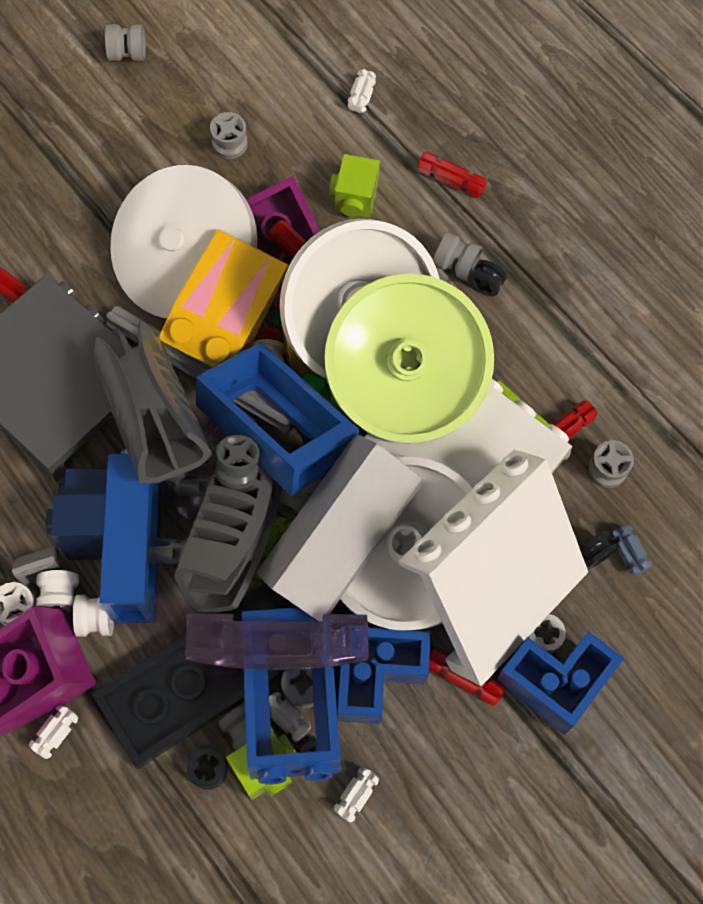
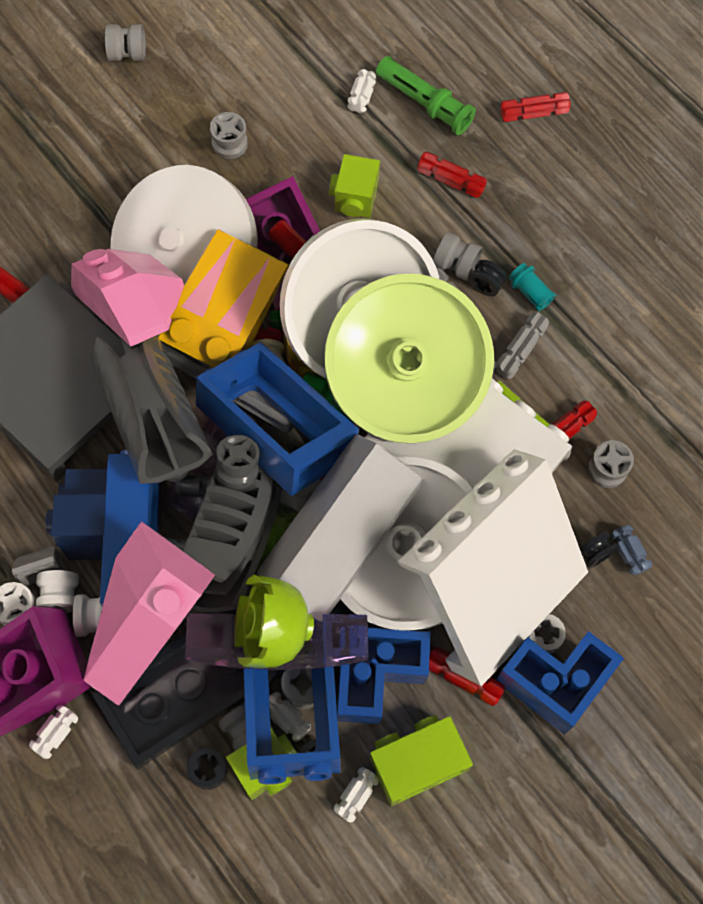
none -> bright pink wedge [71,249,184,347]
none -> bright pink wedge [83,522,215,706]
none -> lime cylinder [234,574,314,669]
none -> lime brick [369,715,473,807]
none -> bright green pin [376,56,476,136]
none -> light grey axle [495,312,549,379]
none -> red axle [500,92,571,122]
none -> teal pin [508,263,556,312]

